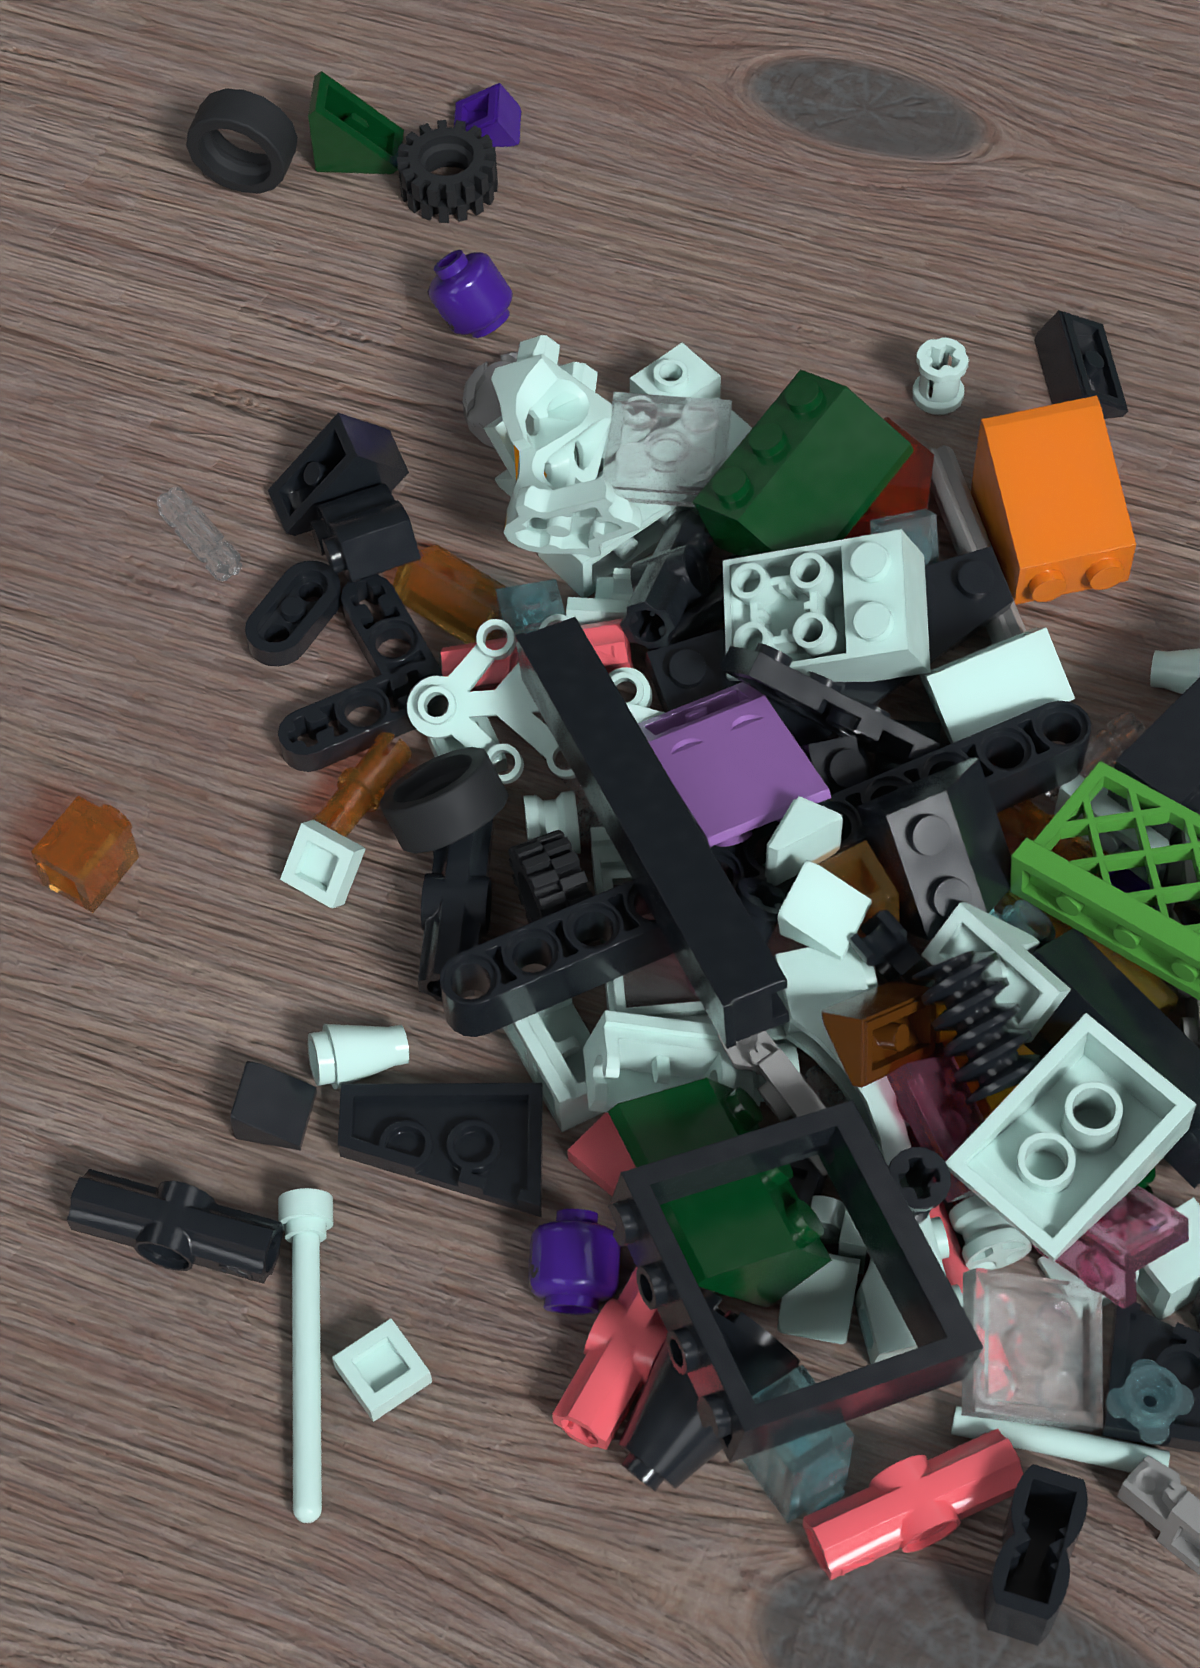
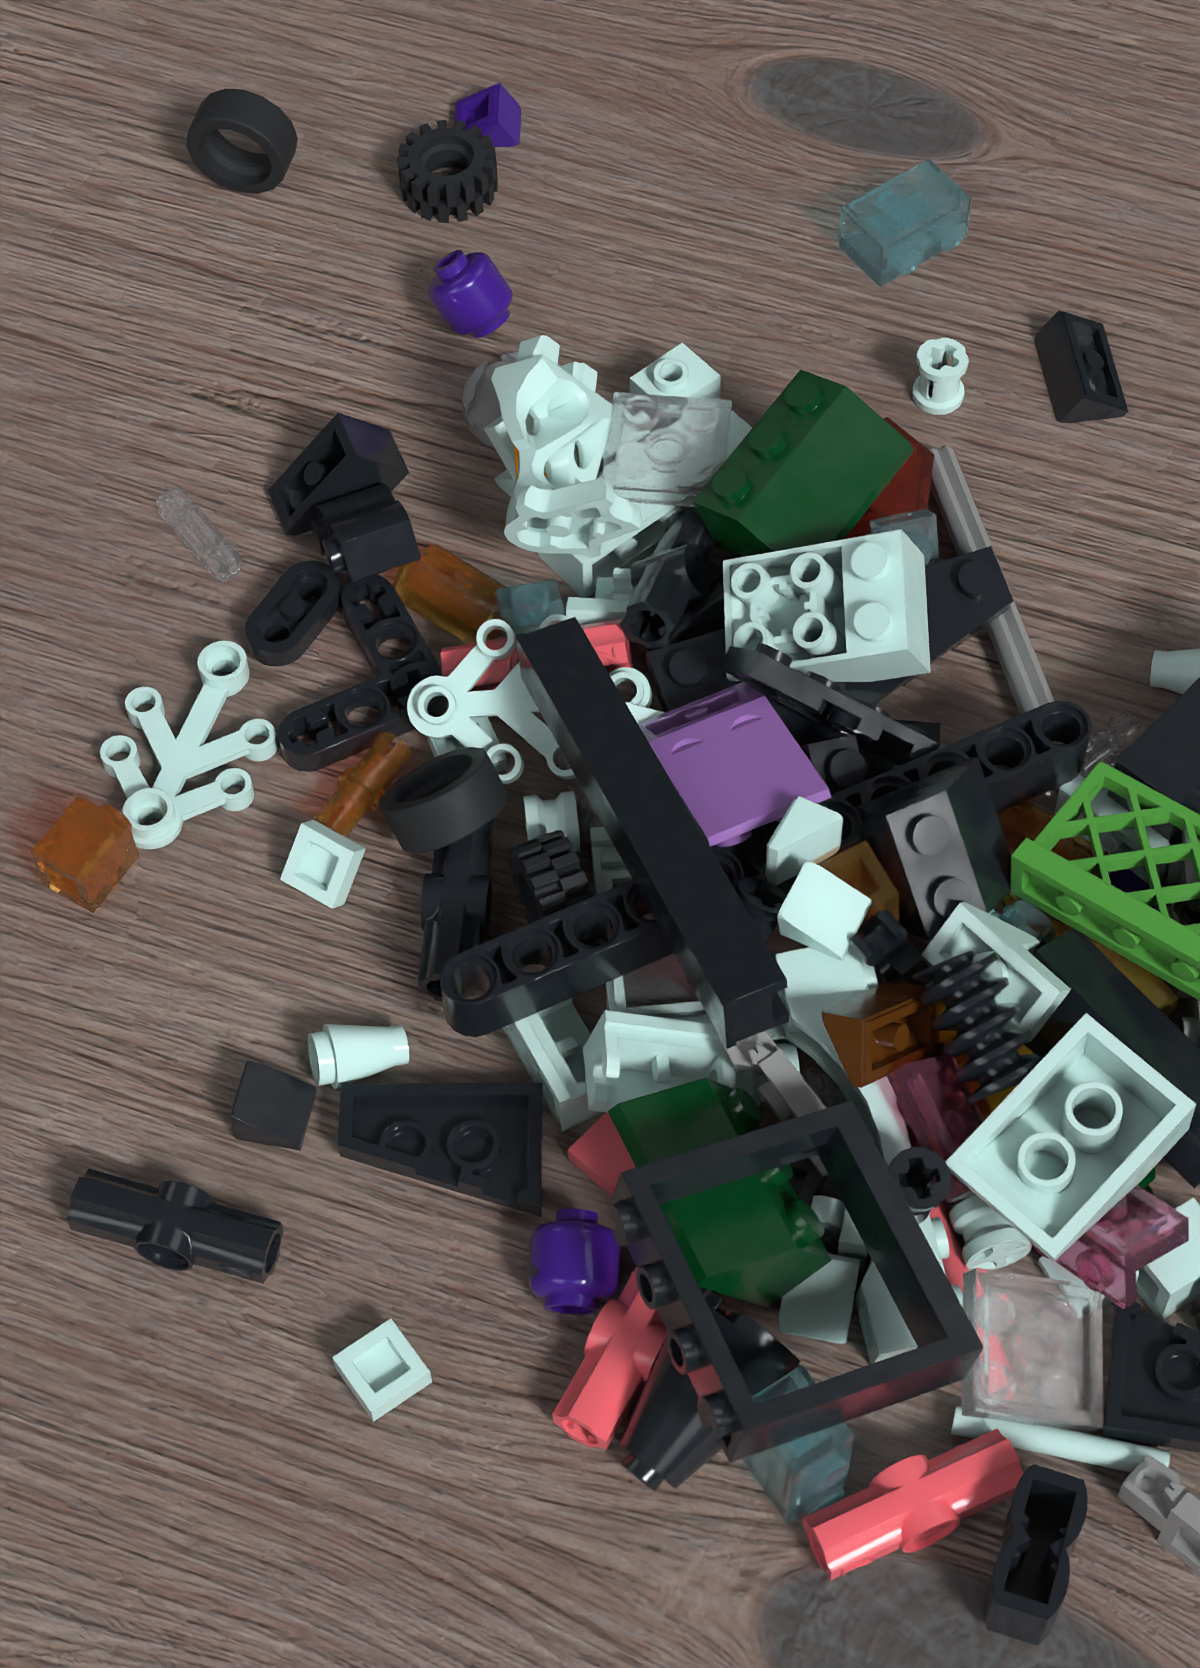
light aqua piece [278,1188,333,1523] -> none
dark green slope [308,71,404,175] -> none
light aqua slope [919,627,1075,744] -> none
orange slope [970,395,1136,605] -> none
clear light blue plate [1106,1359,1194,1444] -> none
none -> light aqua plant [100,641,278,849]
none -> clear light blue brick [839,159,972,287]

